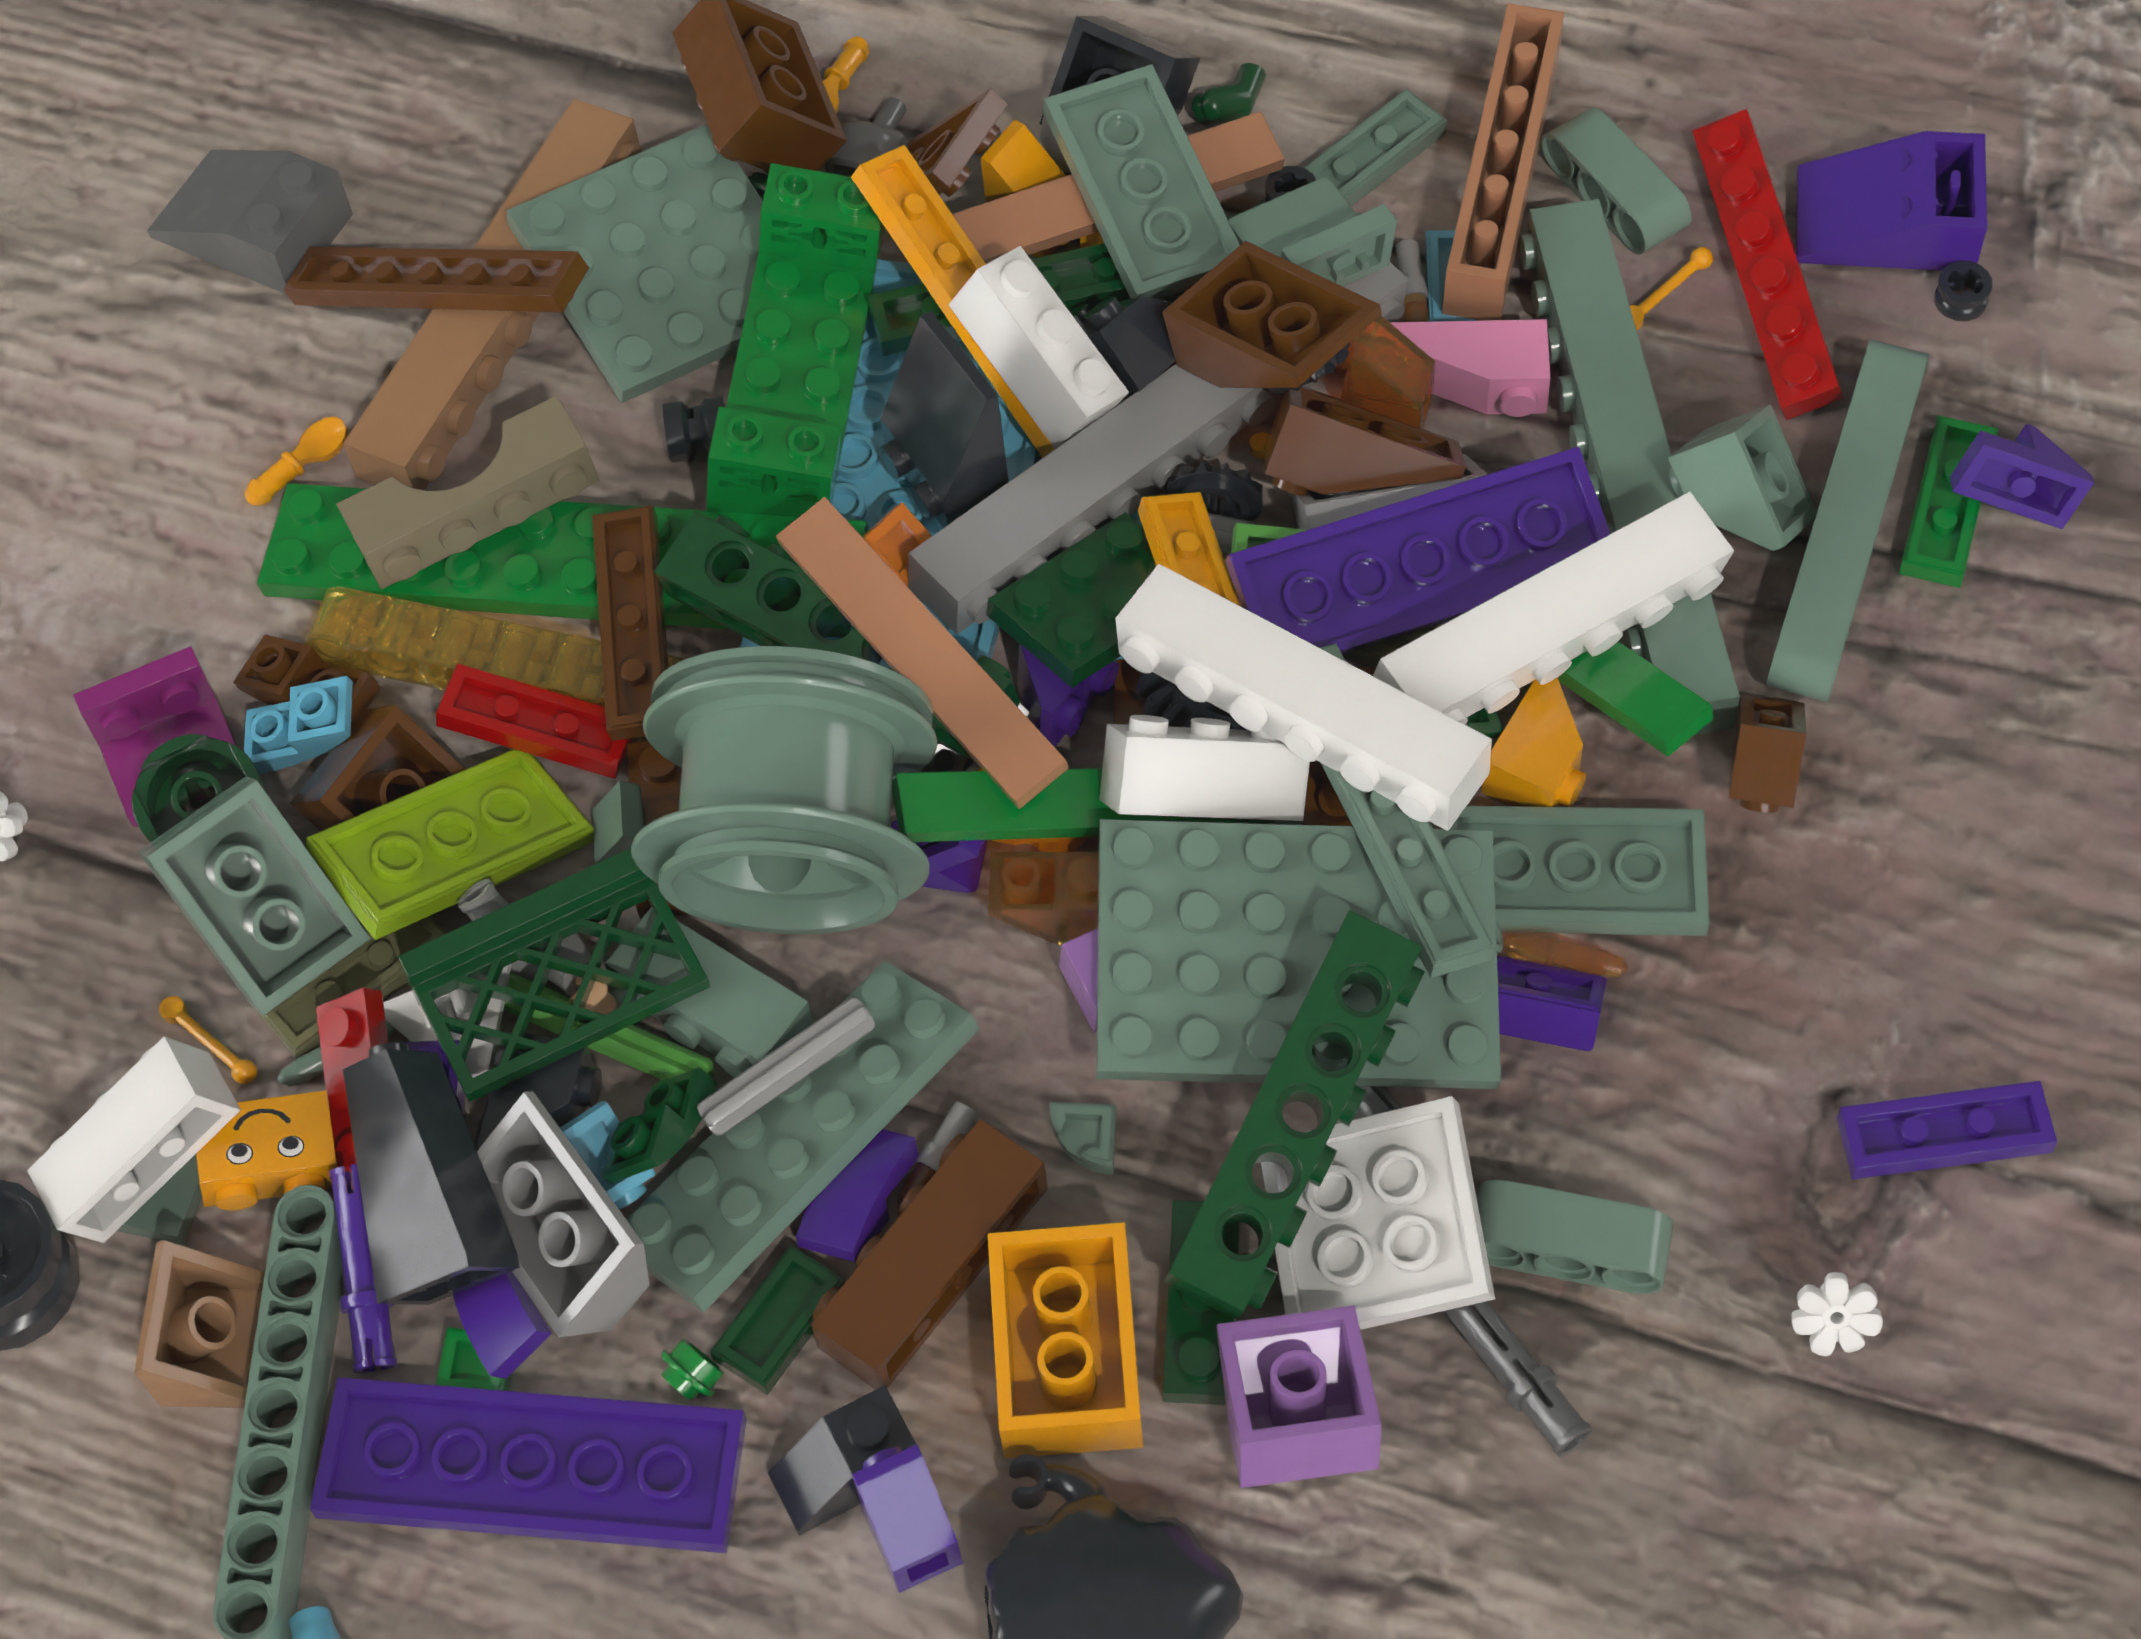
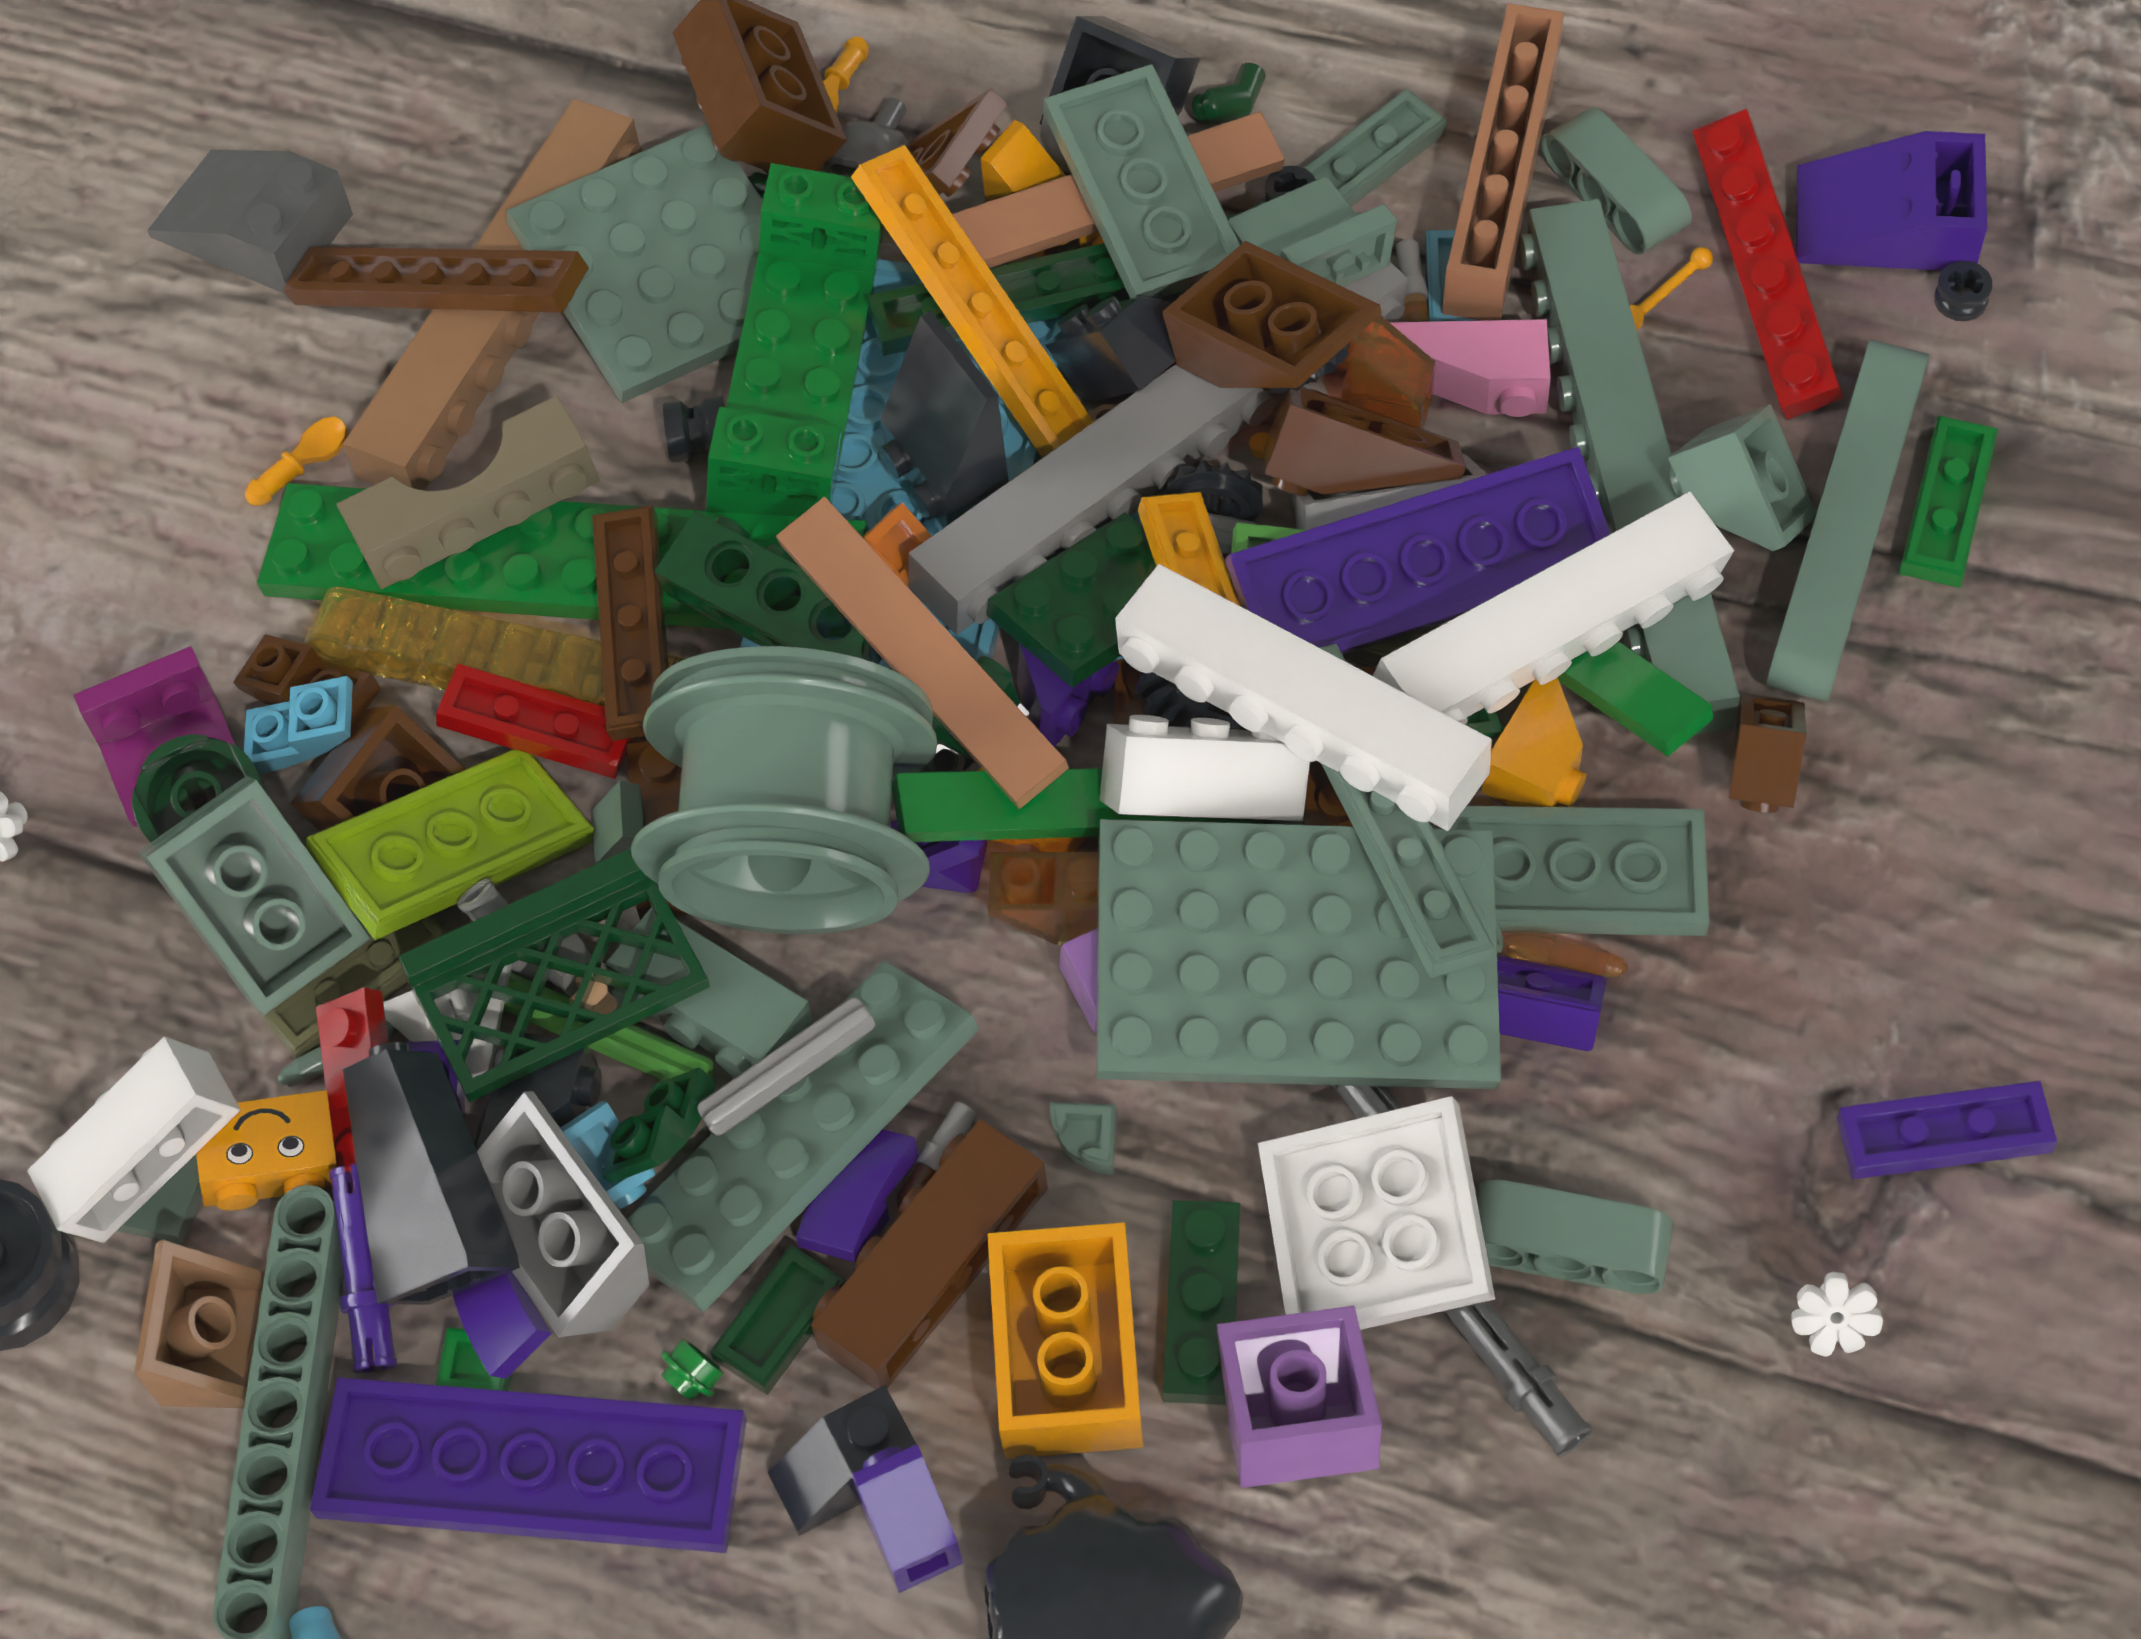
light orange hinge [159,996,257,1085] -> none
white brick [948,246,1129,449] -> none
dark green brick [1164,910,1425,1320] -> none
dark purple slope [1949,424,2094,529] -> none

